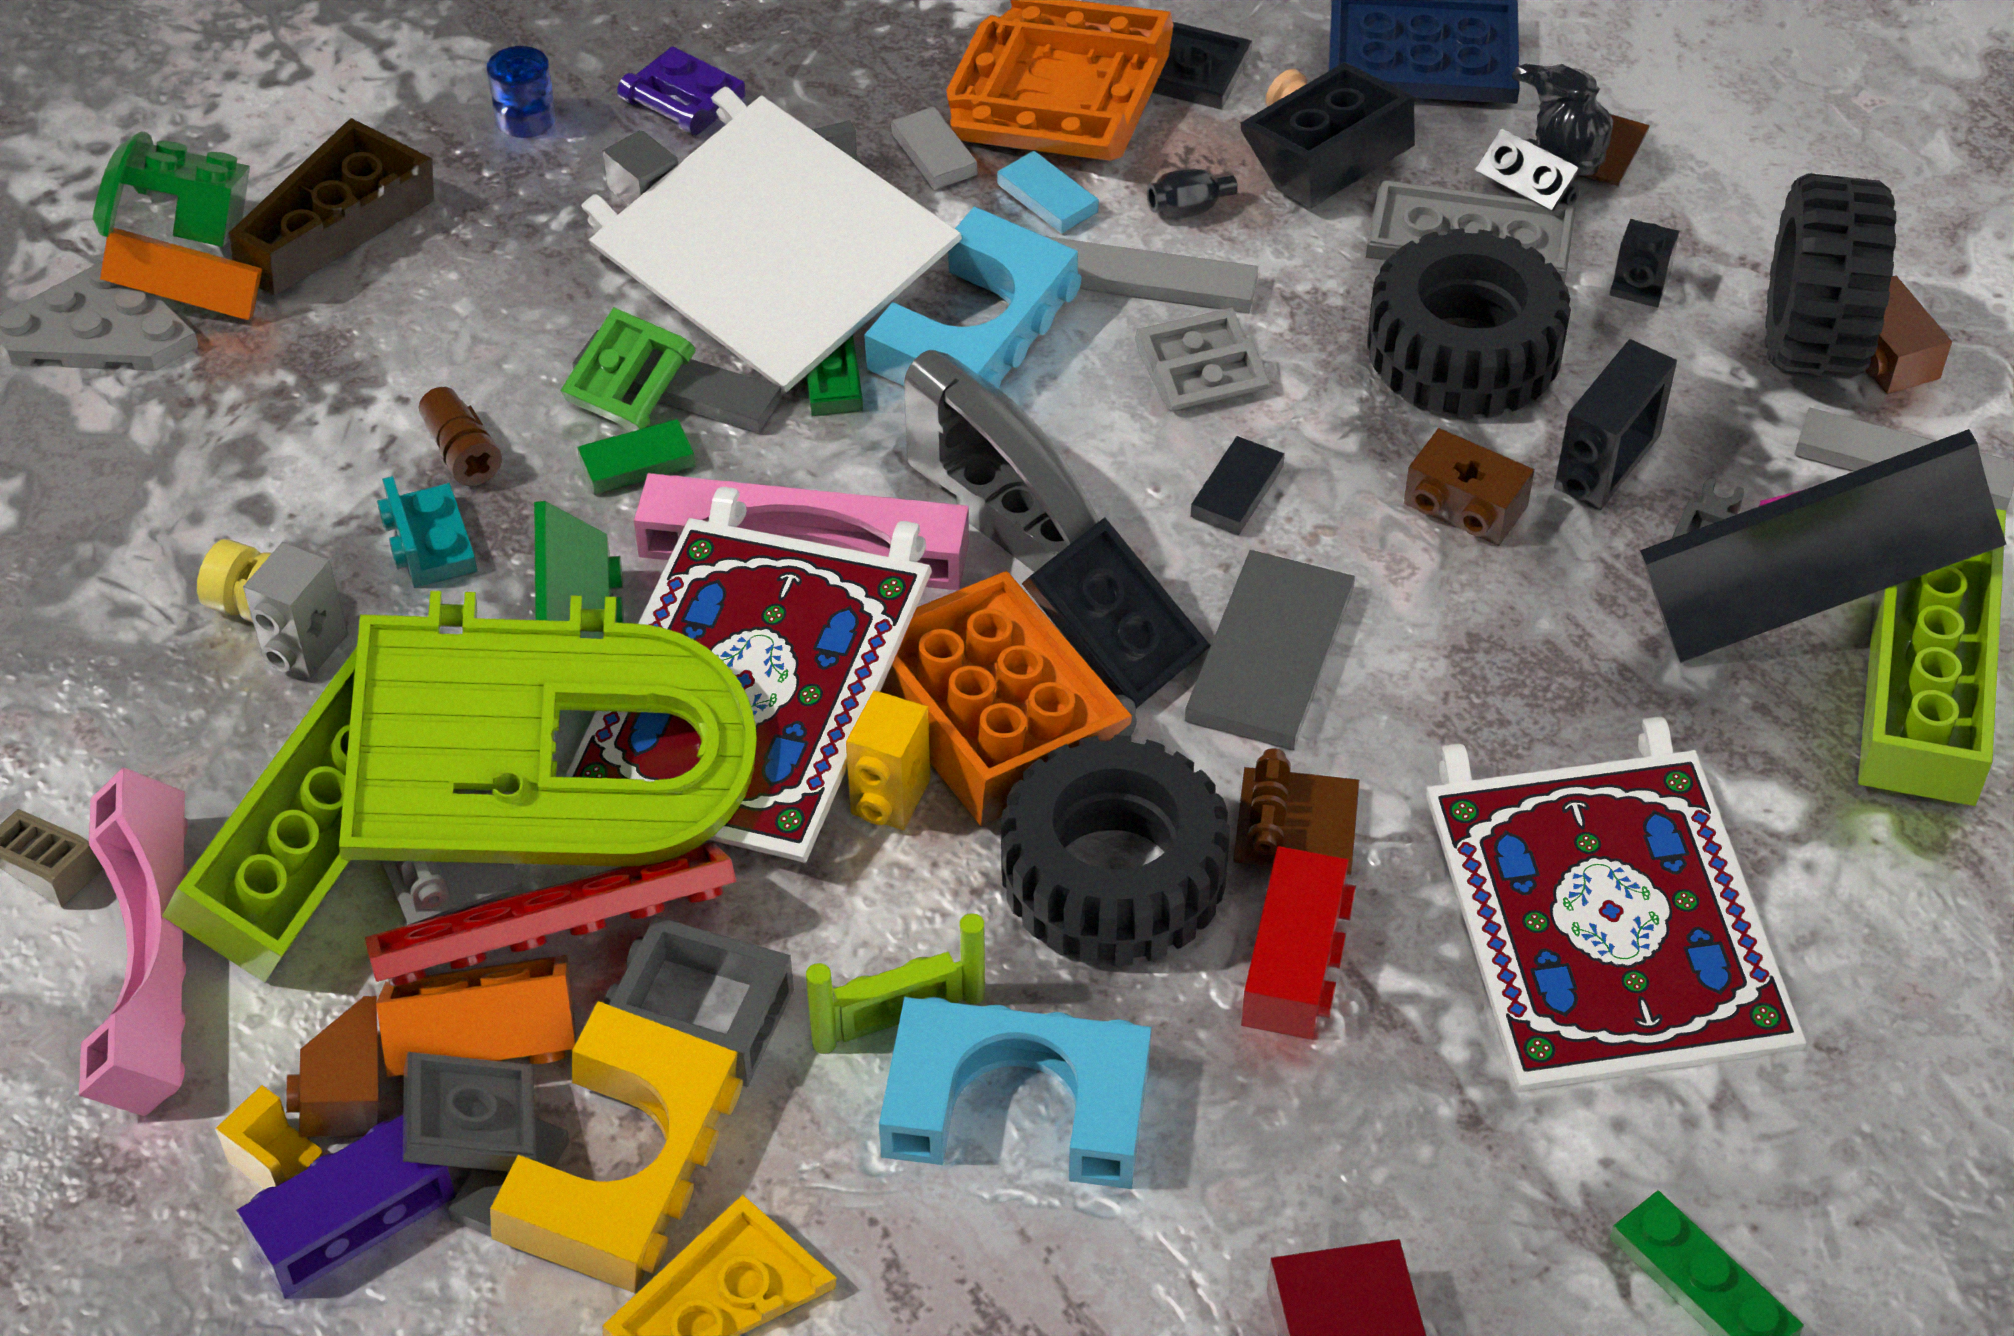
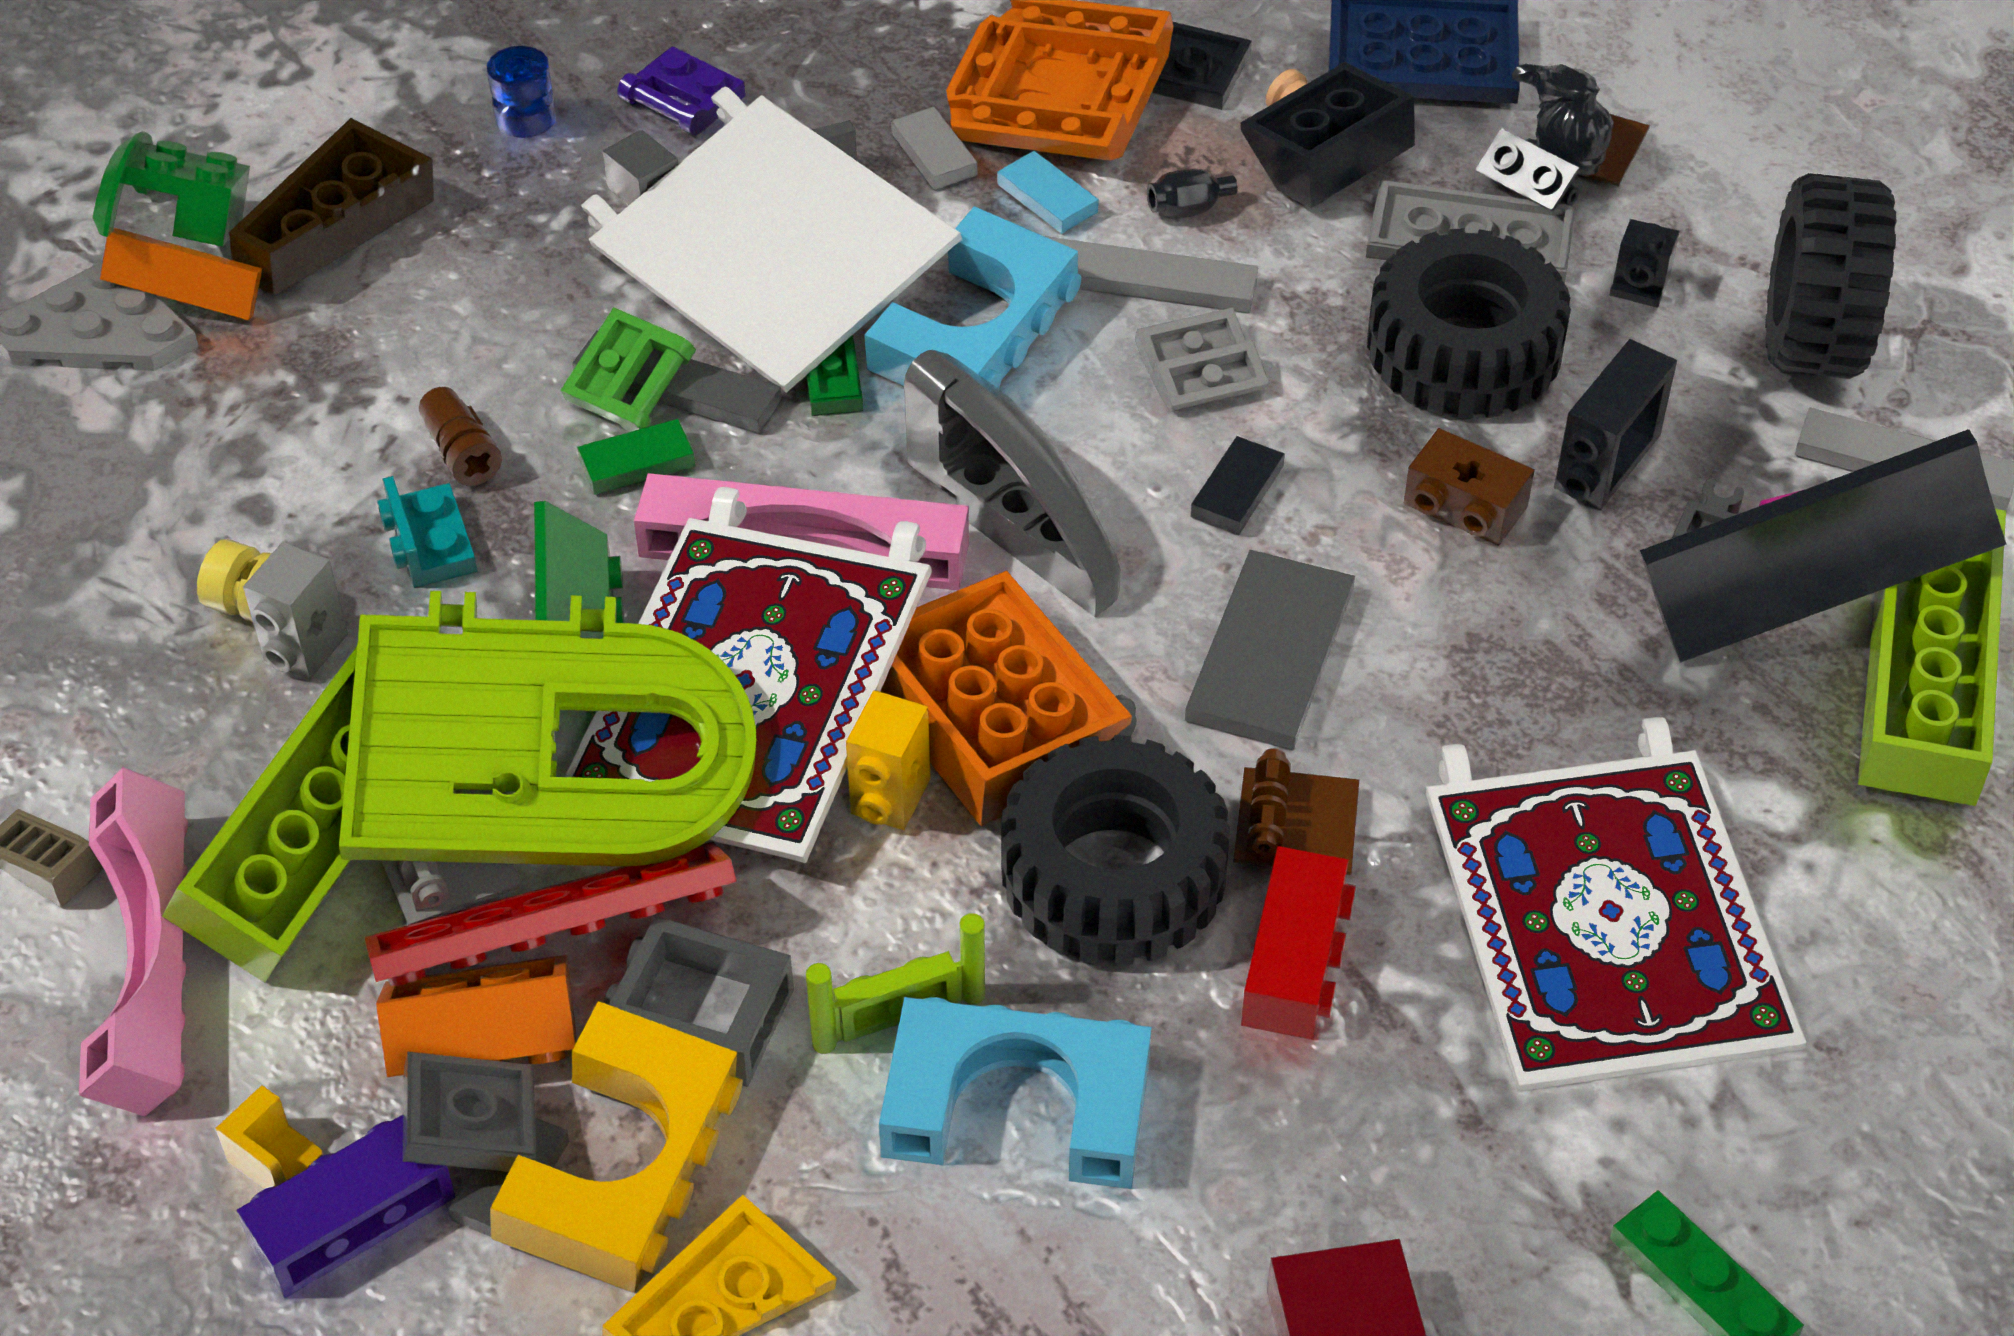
dark orange slope [286,996,378,1137] -> none
black tile [1022,517,1211,709] -> none
dark orange slope [1865,275,1952,395] -> none

